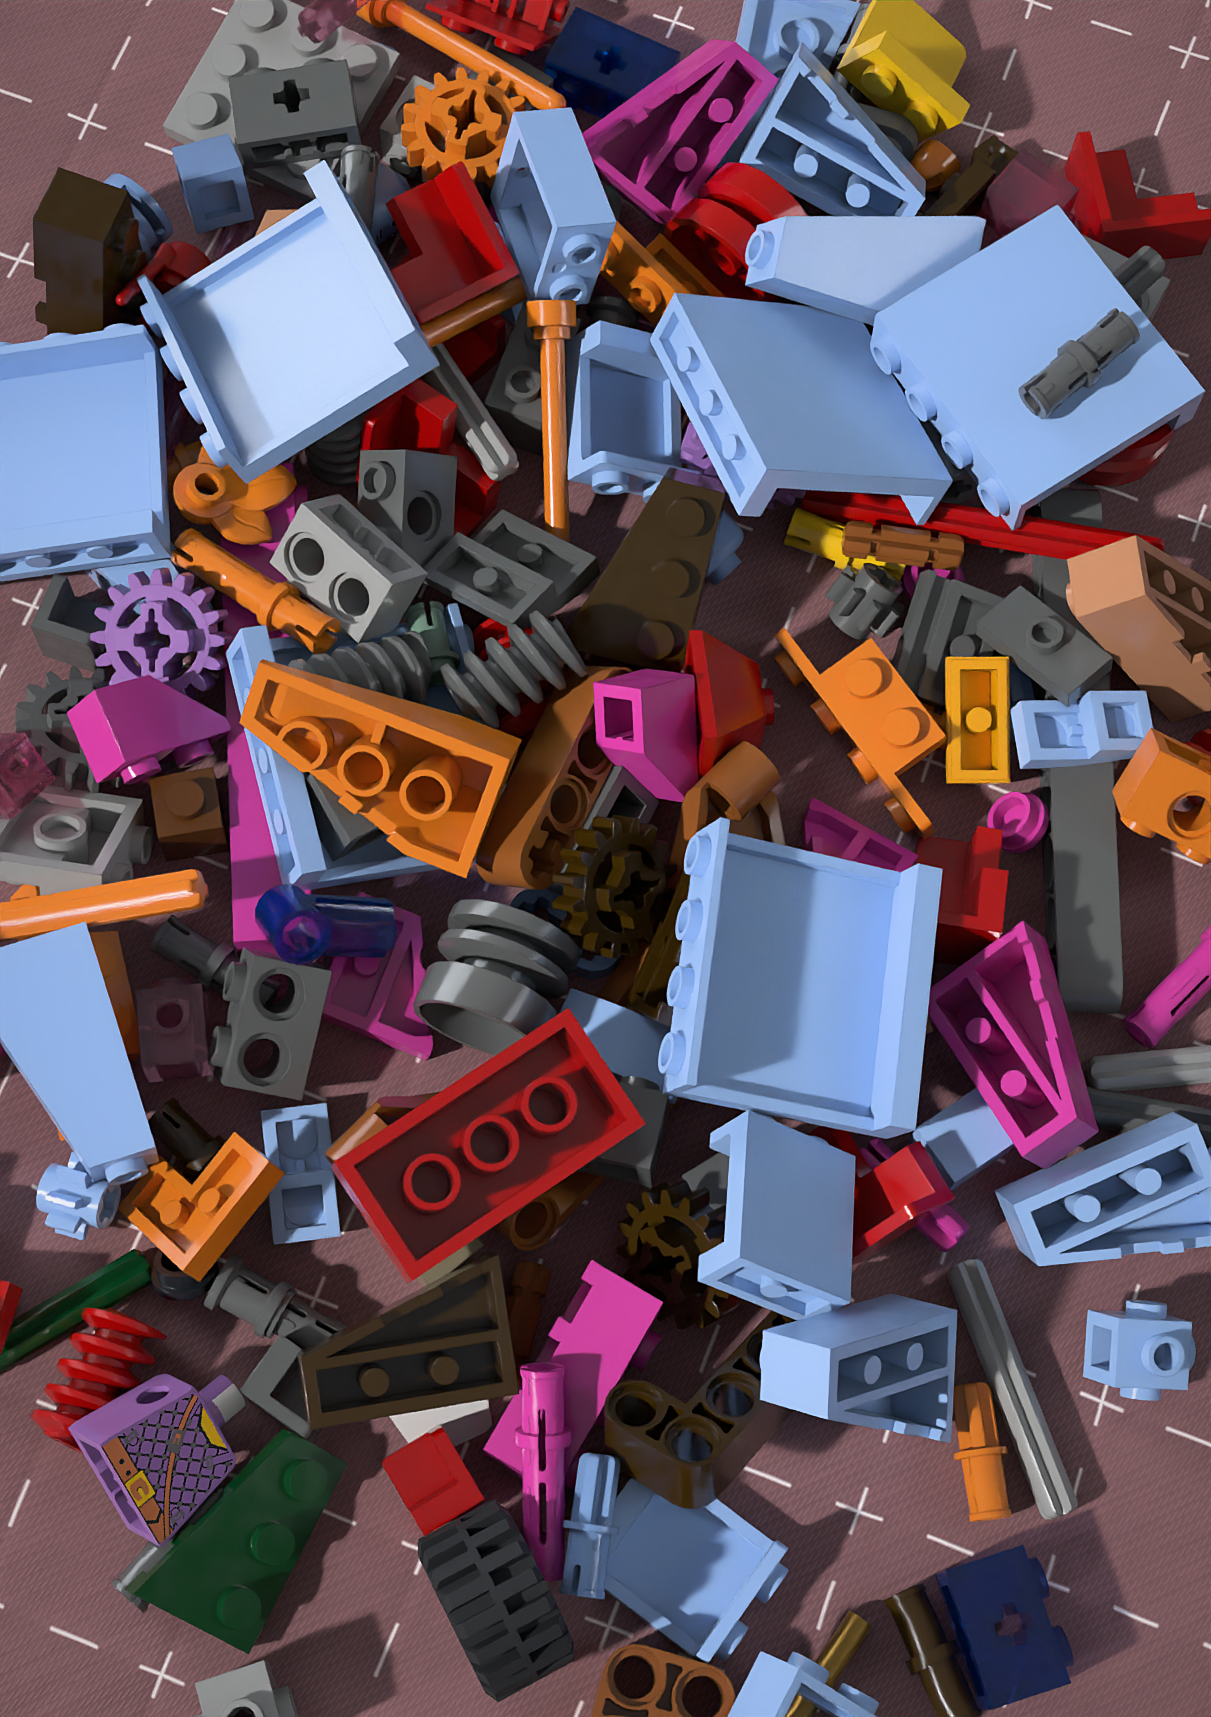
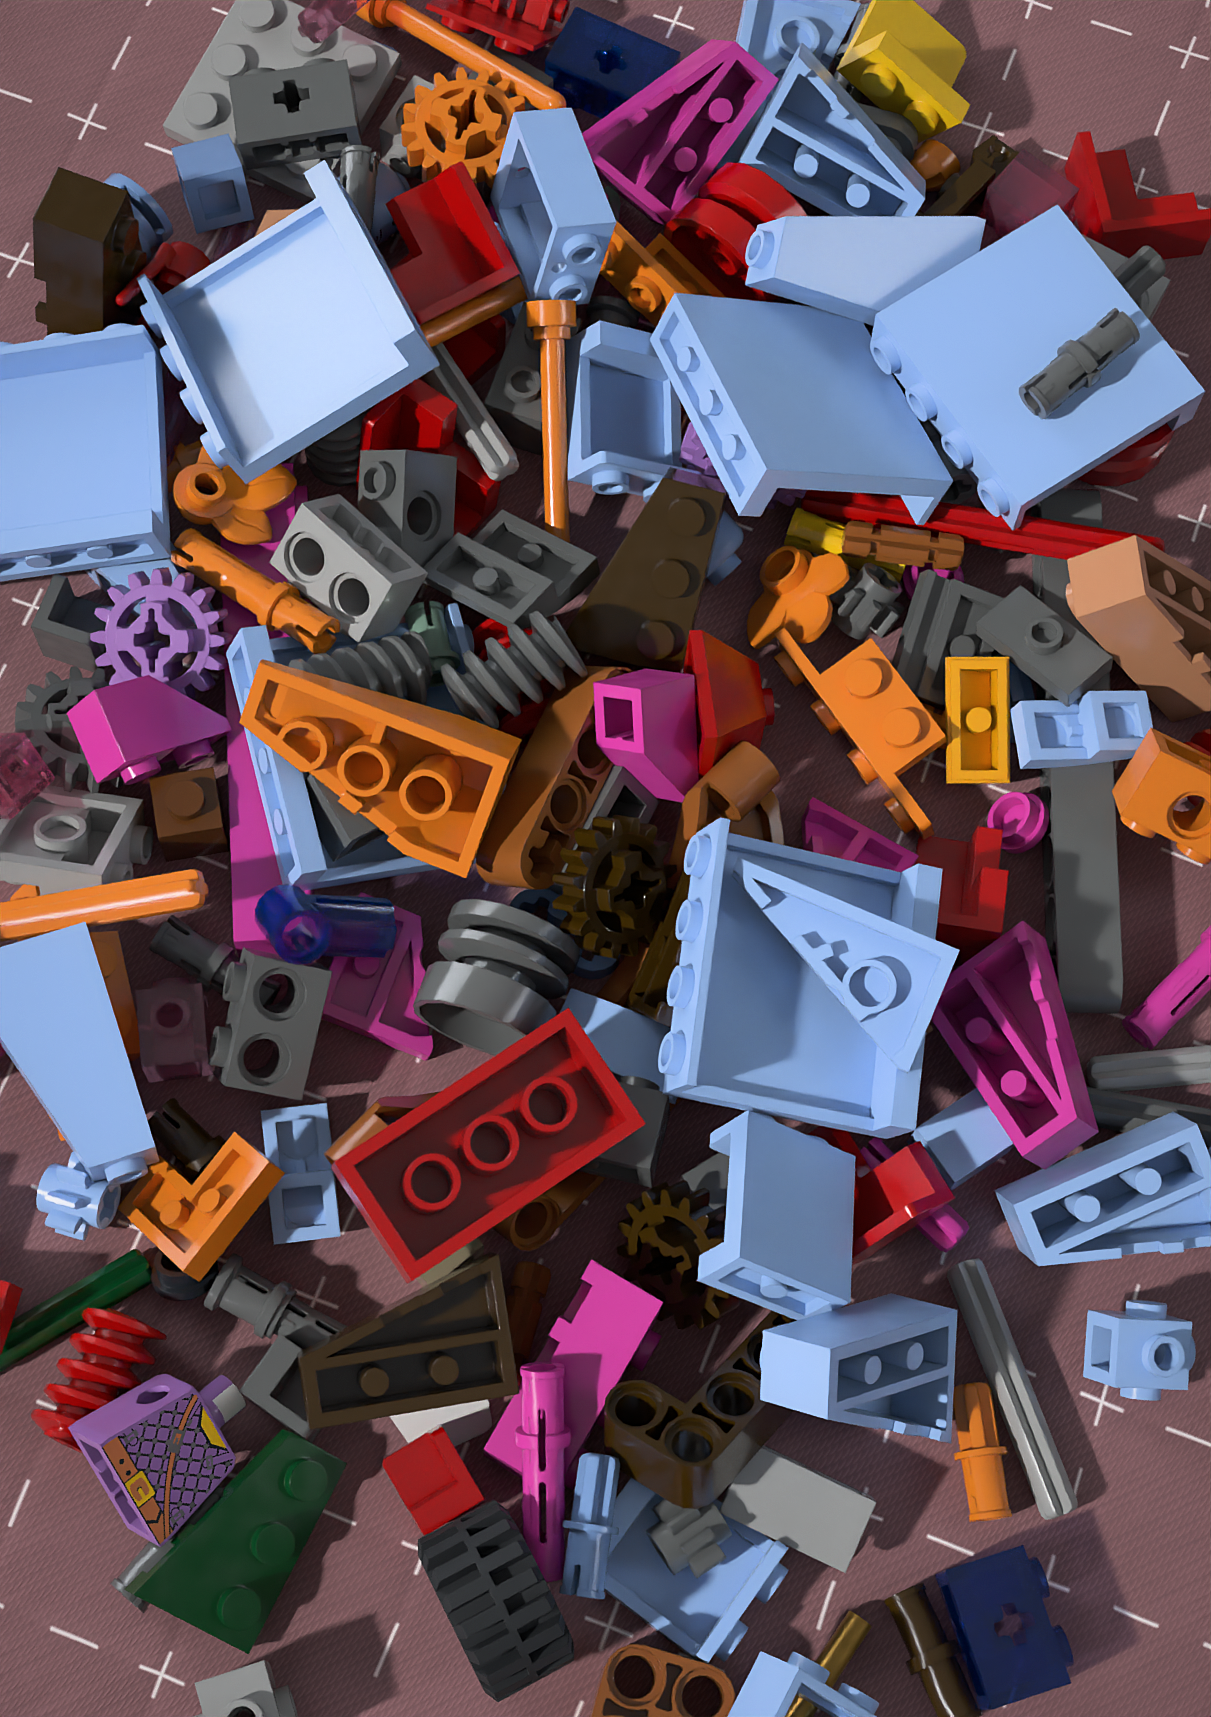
none -> dark grey gear [646,1499,732,1578]
none -> light grey hinge [719,1445,877,1573]
none -> light blue wing [732,857,960,1073]
none -> orange plate [747,545,850,649]

